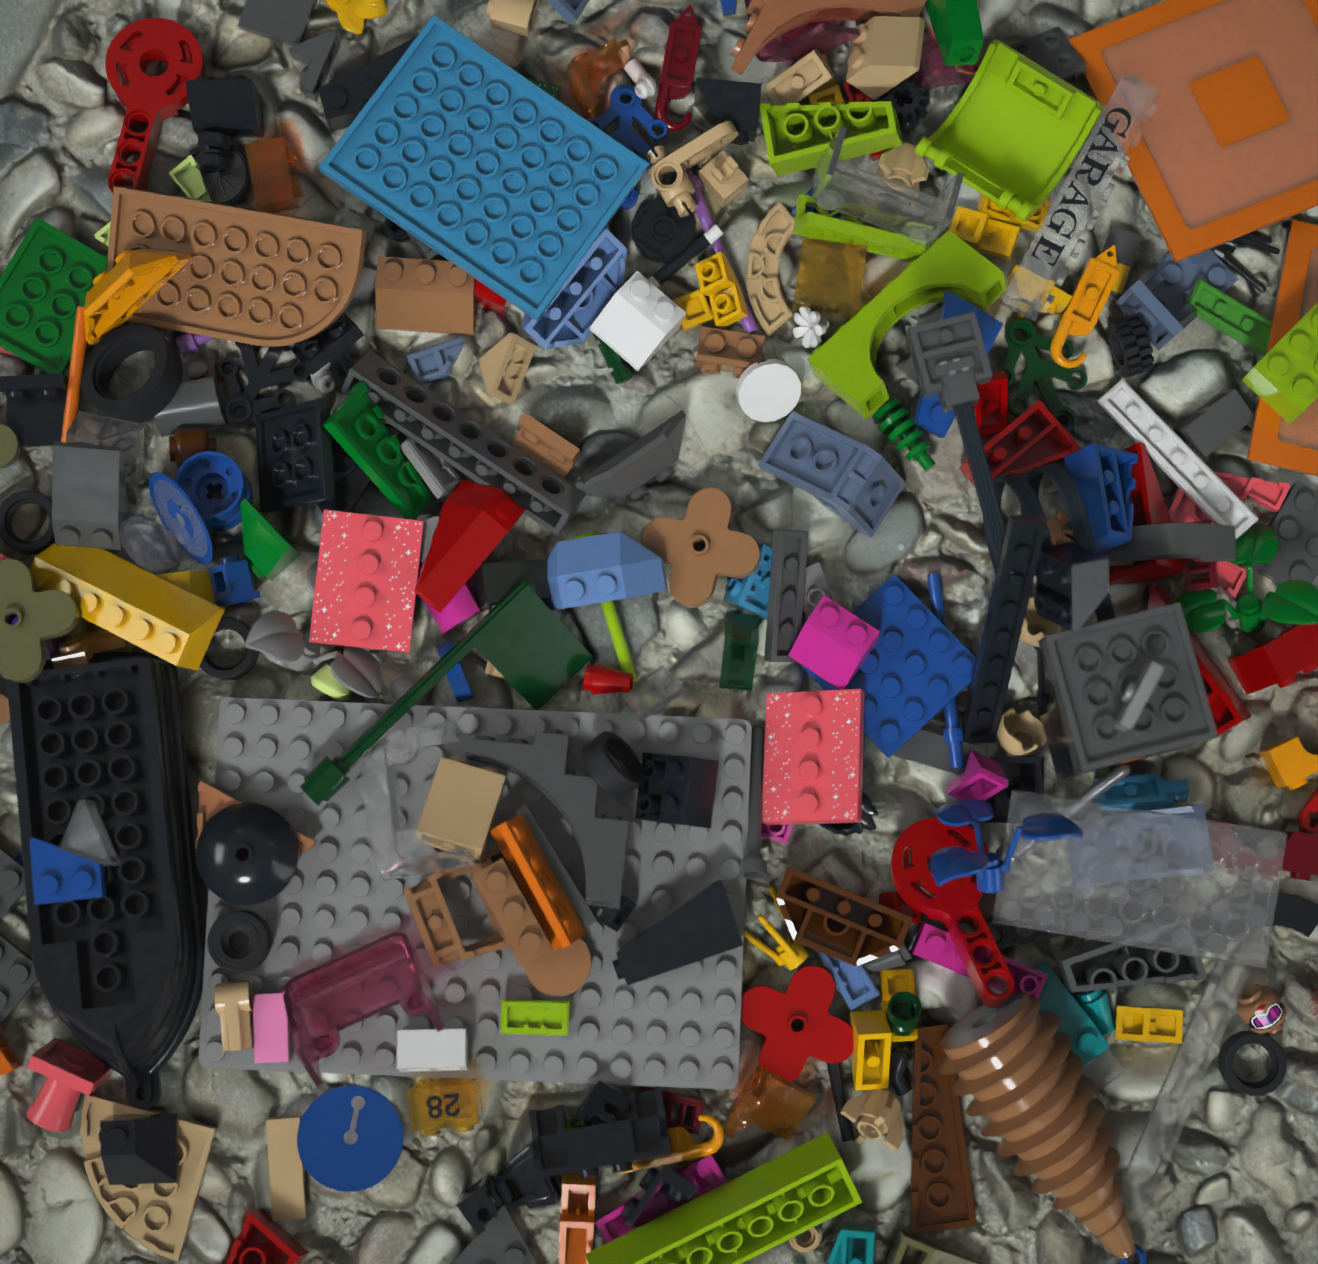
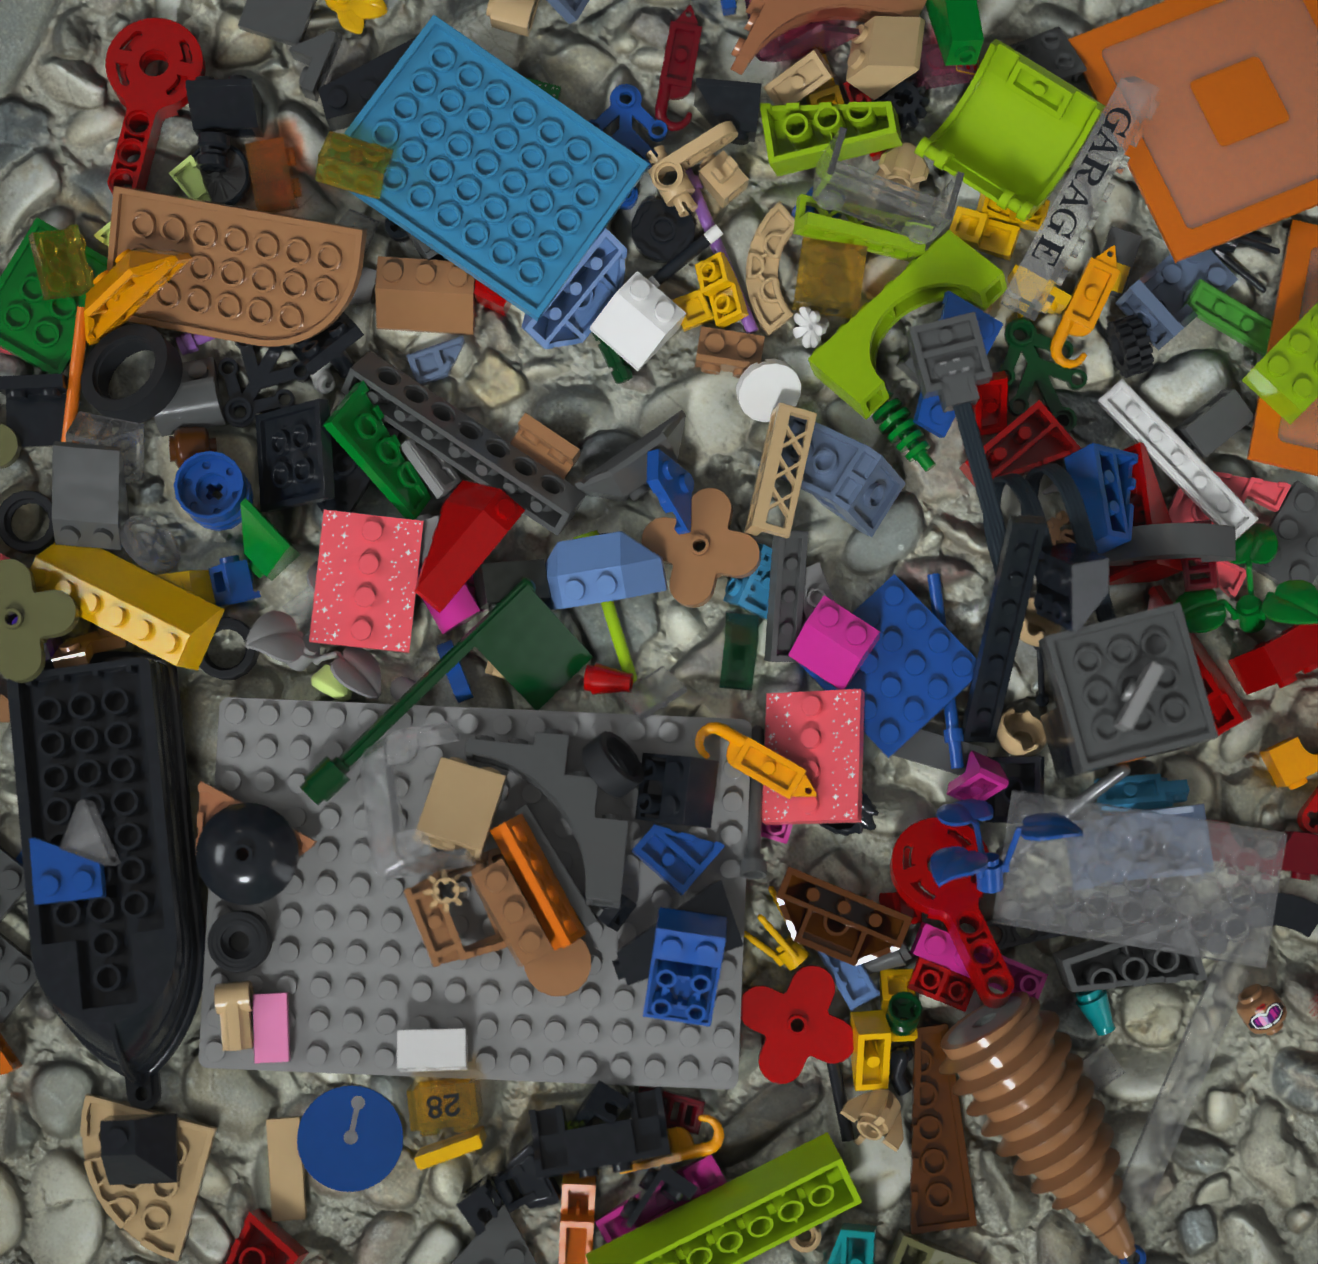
coral plant [26,1037,113,1132] -> none
blue piece [149,472,213,564] -> none
clear pink windscreen [282,932,444,1087] -> none
tan slope [478,333,536,406] -> none
lime plate [500,998,570,1036] -> none
clear orange bracket [567,39,630,120] -> none
white arm [624,58,657,99] -> none
clear orange bracket [723,1065,816,1140] -> none
teal slope [1034,961,1110,1065] -> none
yellow slope [1115,1005,1183,1044] -> none
black tyre [1218,1031,1287,1096] -> none
none -> clear yellow bracket [28,224,94,300]
none -> clear plate [283,586,314,633]
none -> clear yellow bracket [315,131,394,199]
none -> yellow tile [414,1125,487,1170]
none -> tan gear [423,869,467,913]
none -> blue wing [631,824,725,896]
none -> blue slope [643,907,727,1027]
none -> blue wing [647,449,694,535]
none -> light orange plate [695,722,817,800]
none -> tan fence [744,402,817,538]
none -> red slope [906,957,975,1012]

